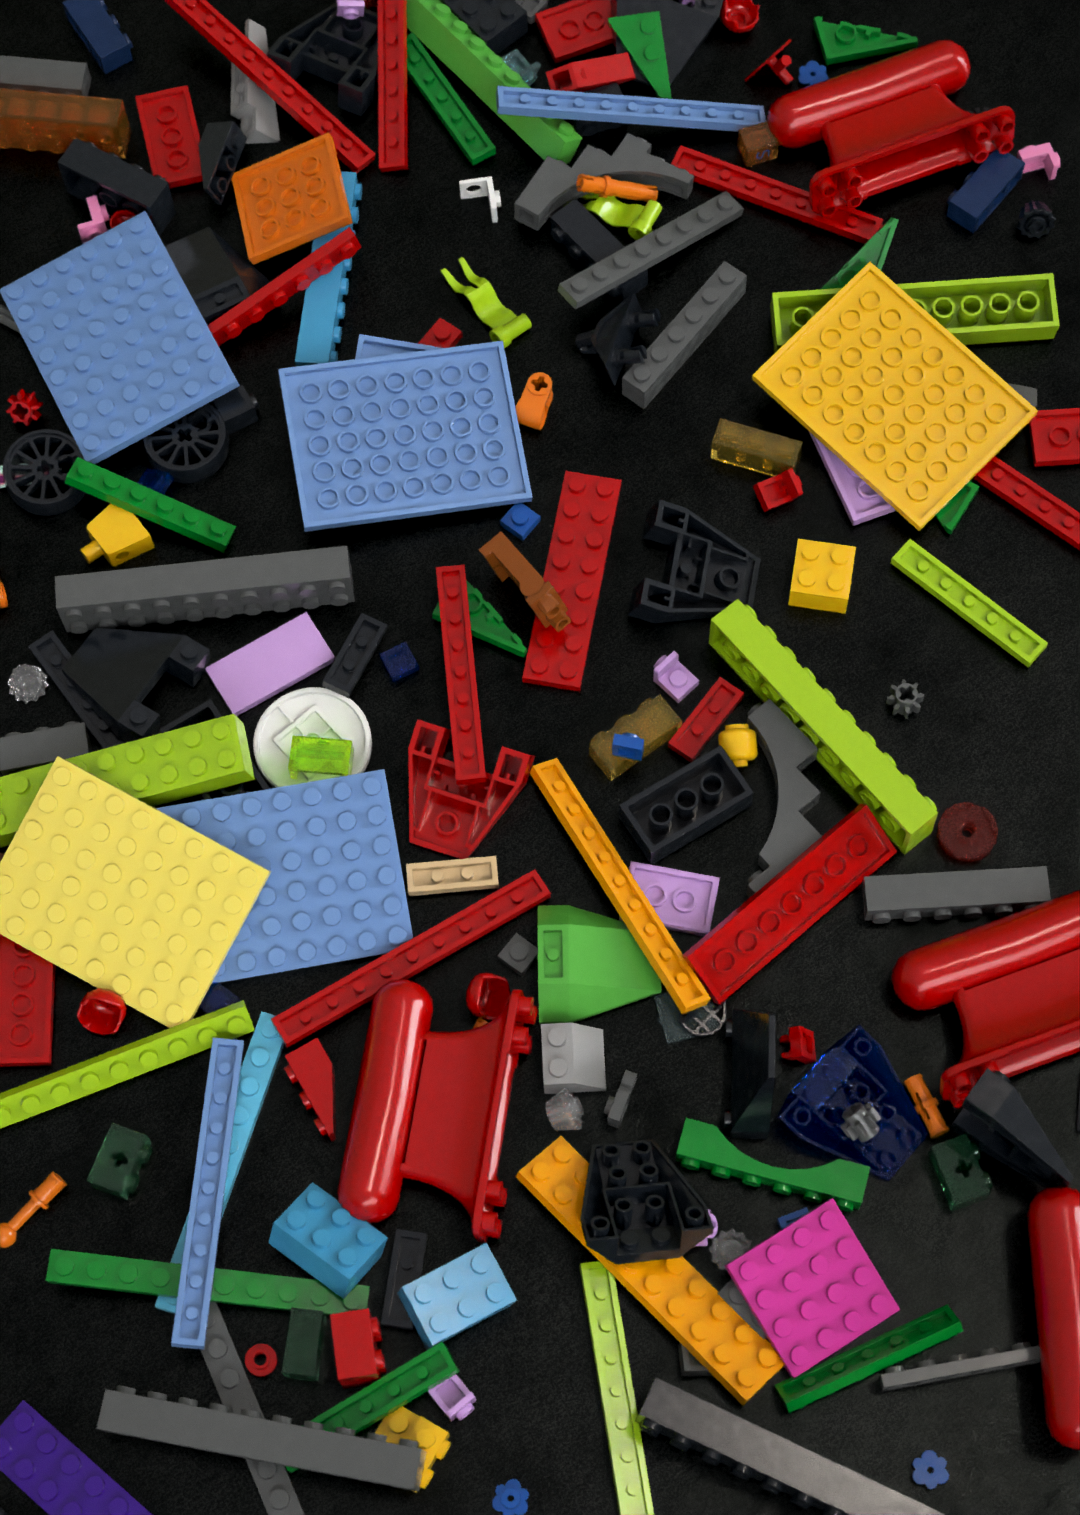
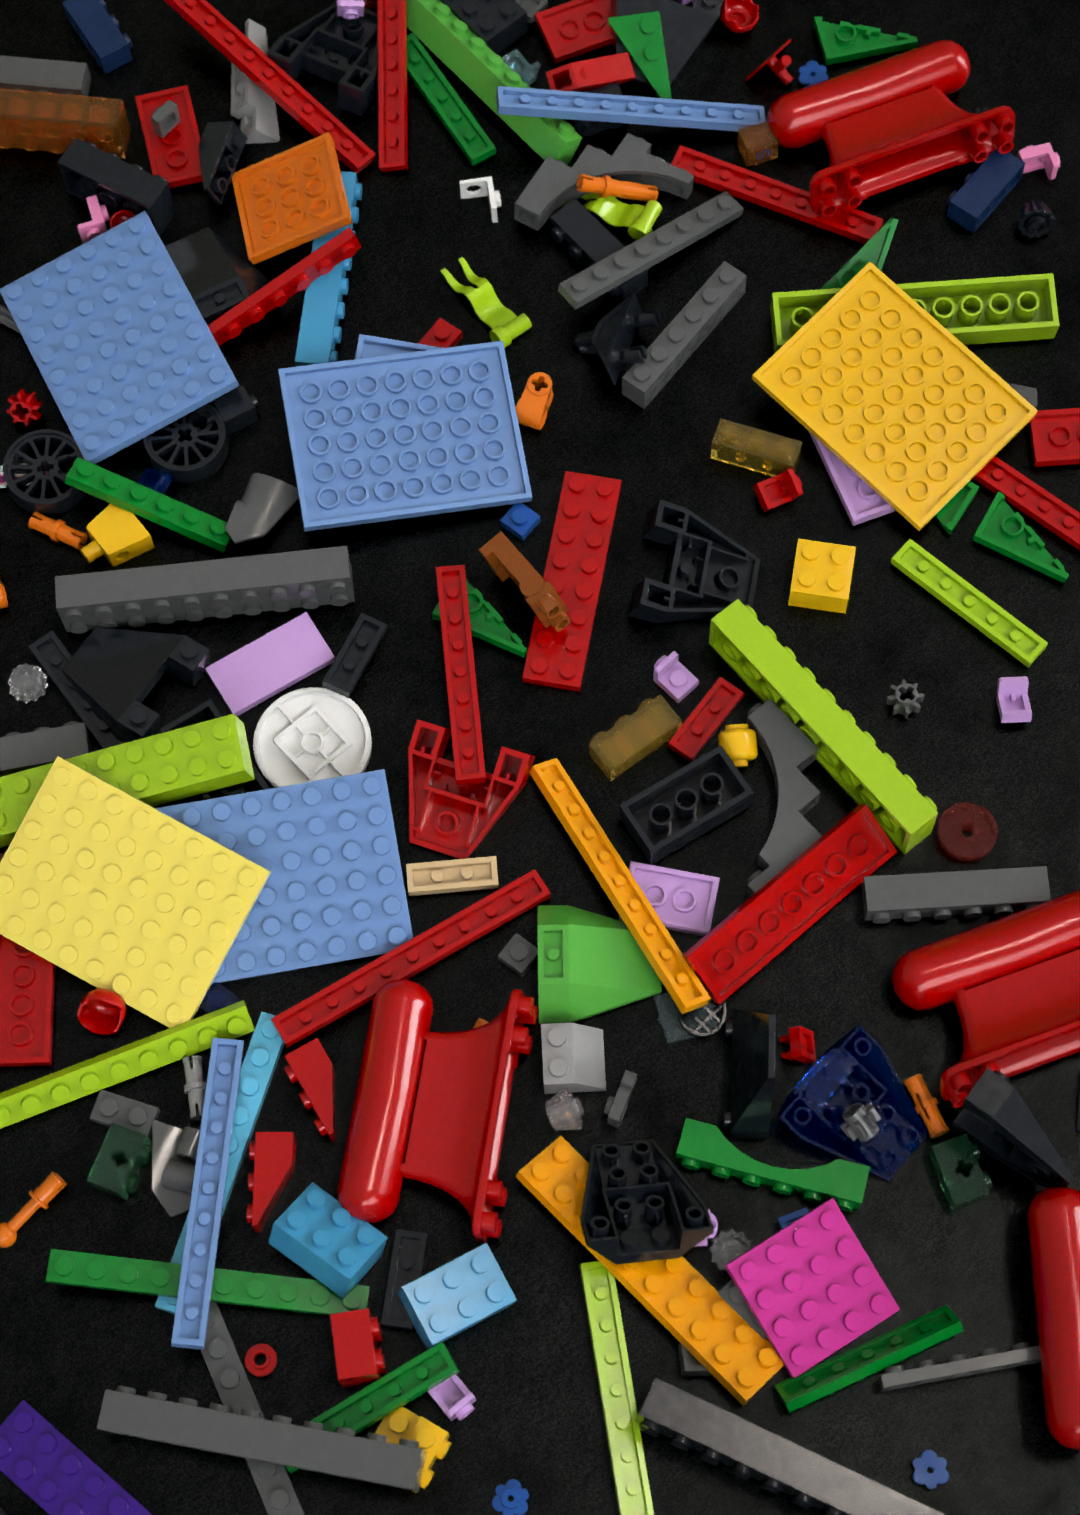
clear green brick [282,1307,327,1382] -> none
clear neon green panel [288,736,355,779] -> none
clear blue plate [380,642,419,682] -> none
red hair [466,972,510,1020] -> none
blue plate [612,733,644,761] -> none
none -> orange pin [28,511,88,550]
none -> dark grey plate [90,1089,160,1139]
none -> dark grey plate [151,100,181,138]
none -> dark grey panel [152,1120,200,1218]
none -> light grey pin [182,1055,207,1121]
none -> dark grey panel [225,473,299,544]
none -> red slope [247,1132,297,1232]
none -> green wing [973,491,1069,584]
none -> lavender bracket [996,676,1032,723]

